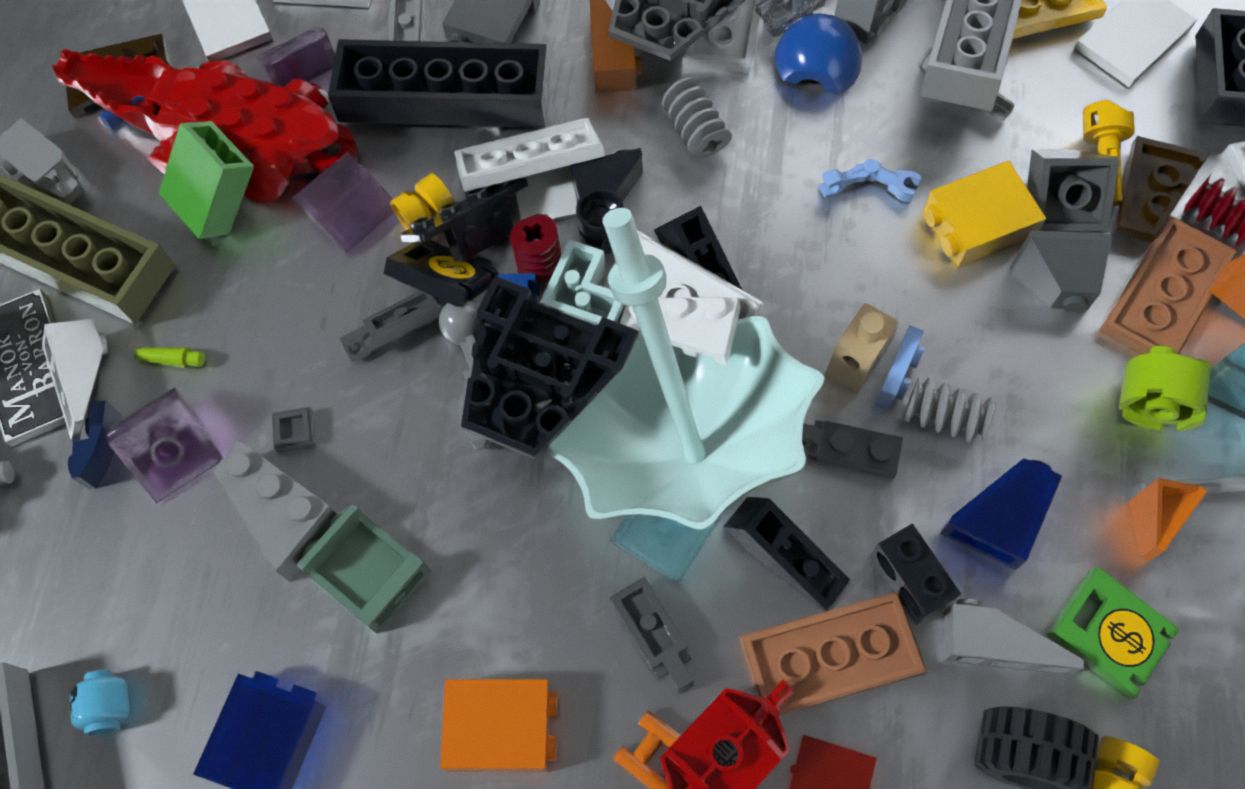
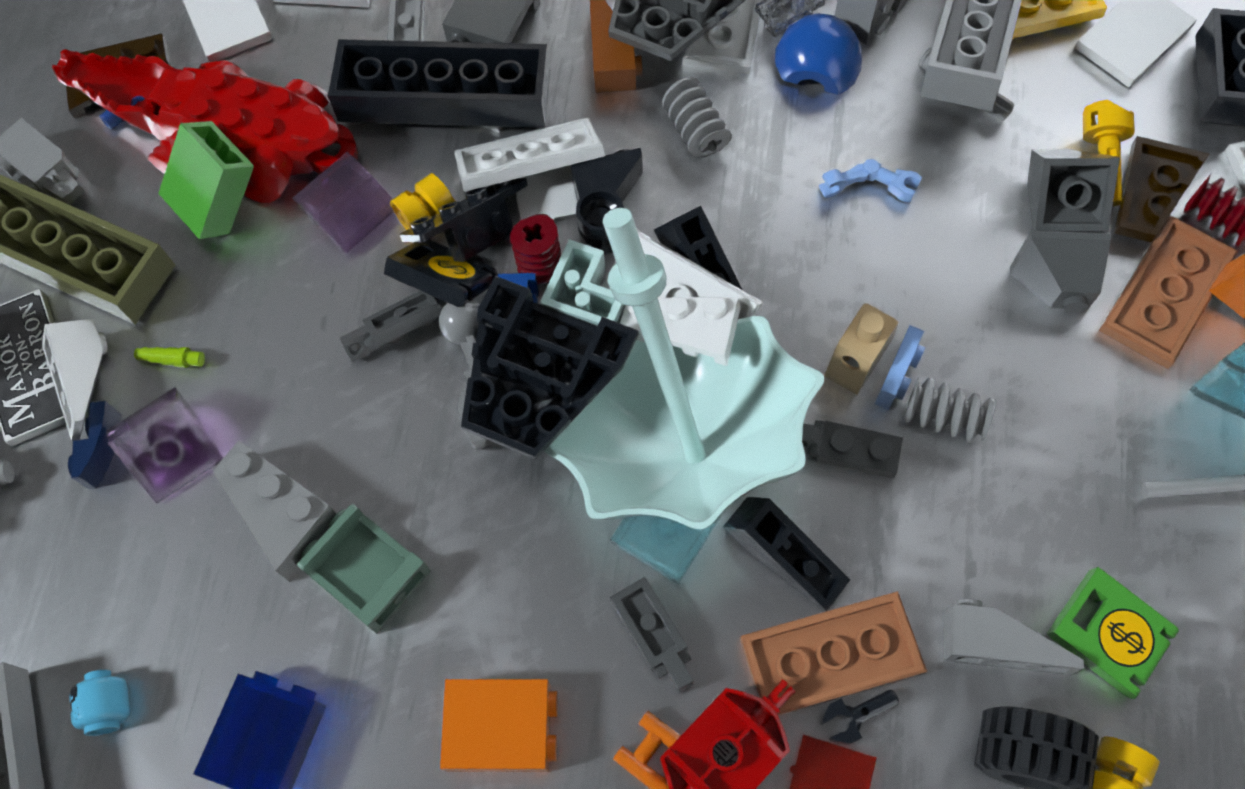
clear purple slope [256,27,335,87] -> none
dark grey tile [272,407,316,453] -> none
black brick [870,523,961,625] -> none
yellow brick [923,160,1046,268] -> none
clear blue slope [940,458,1062,570] -> none
lime brick [1119,346,1211,431] -> none
orange slope [1128,478,1207,562] -> none
none -> black bar [821,689,899,745]

